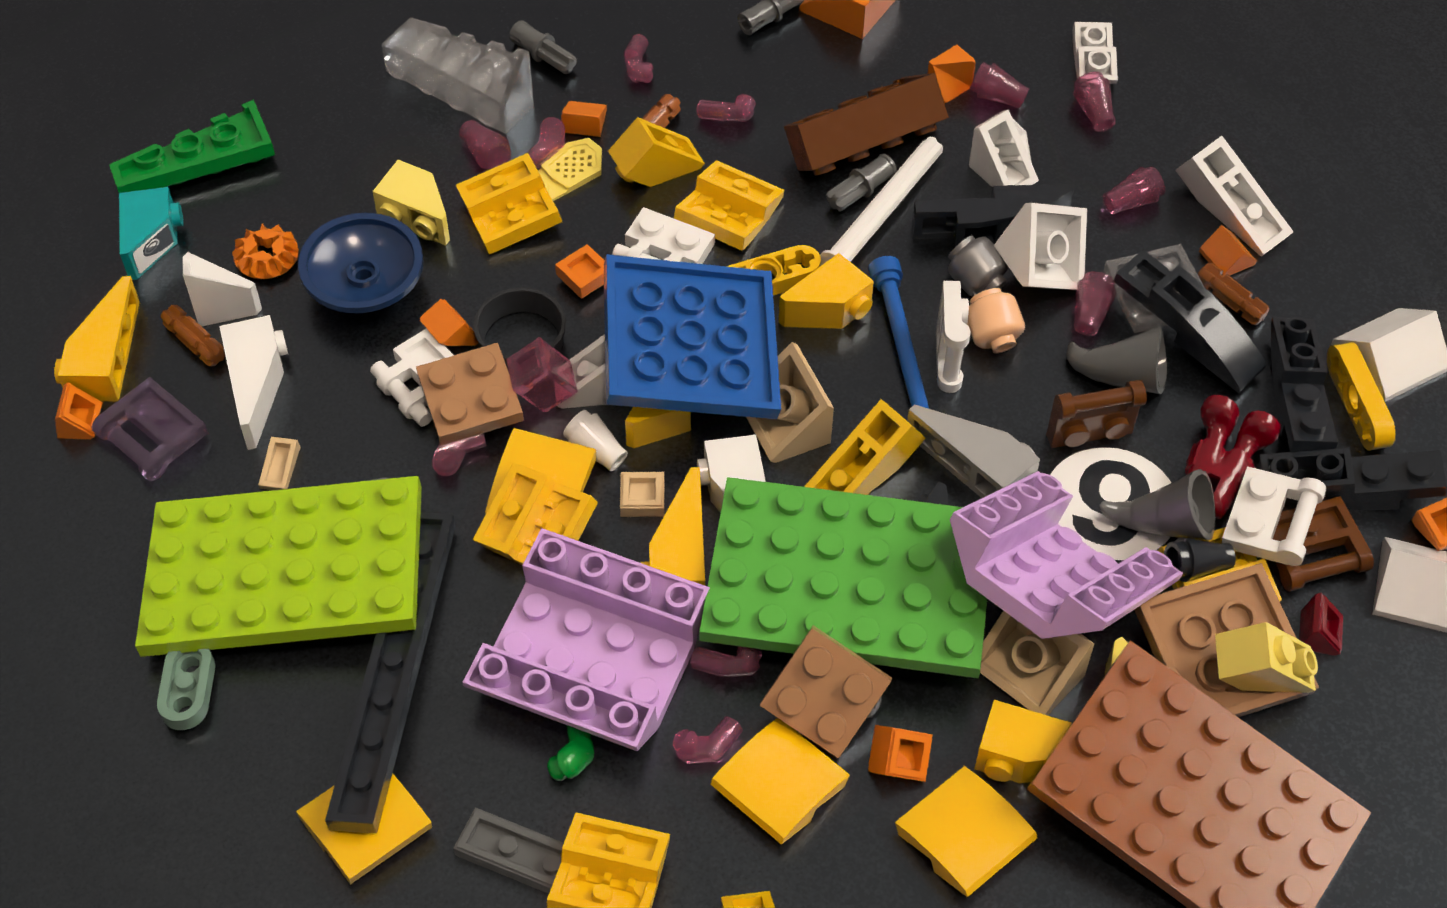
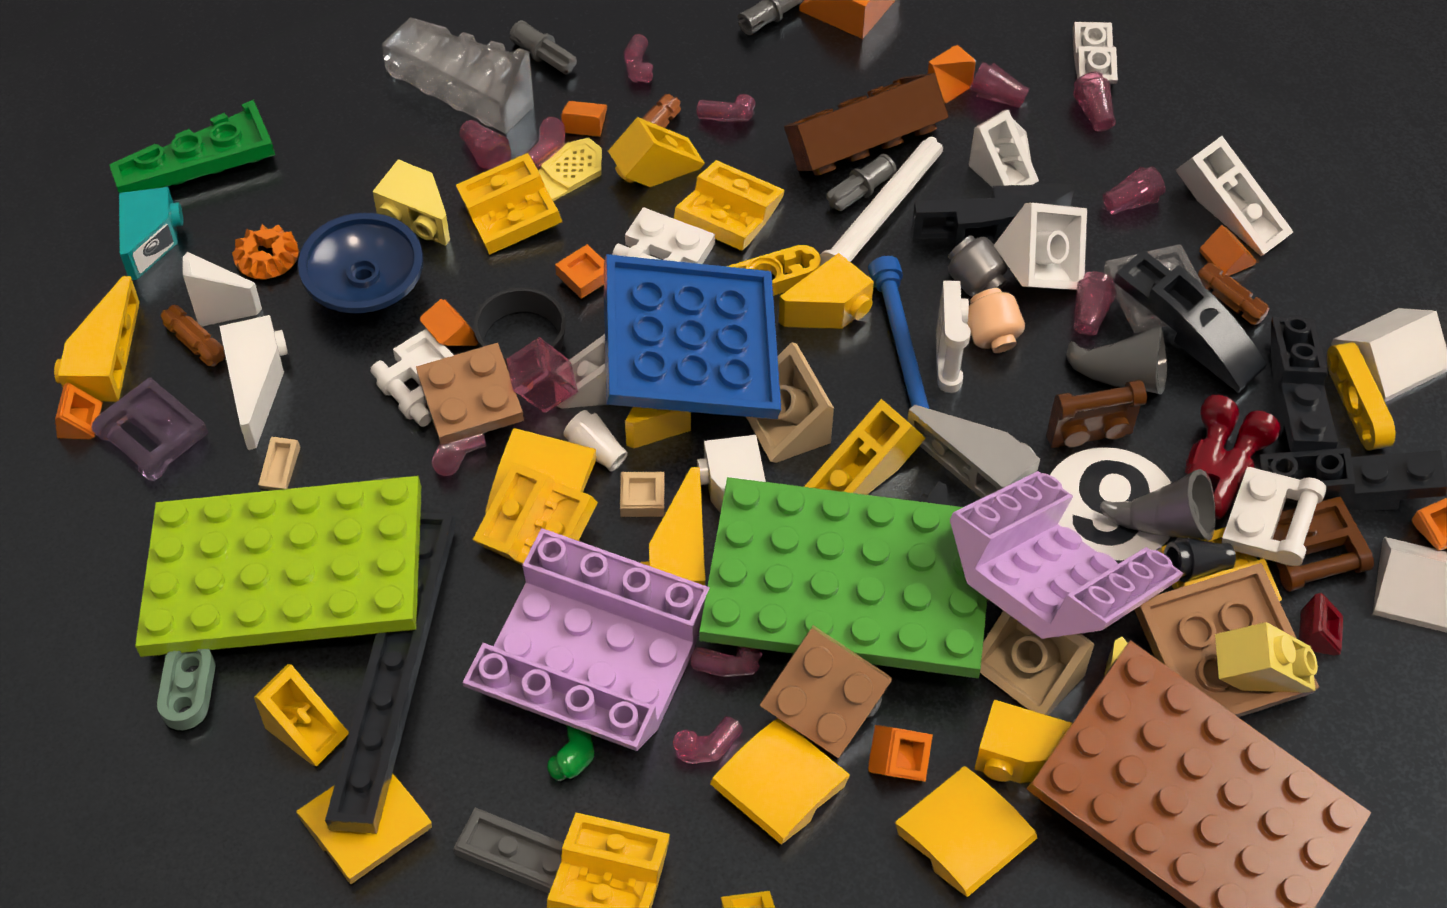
none -> yellow slope [254,664,349,766]

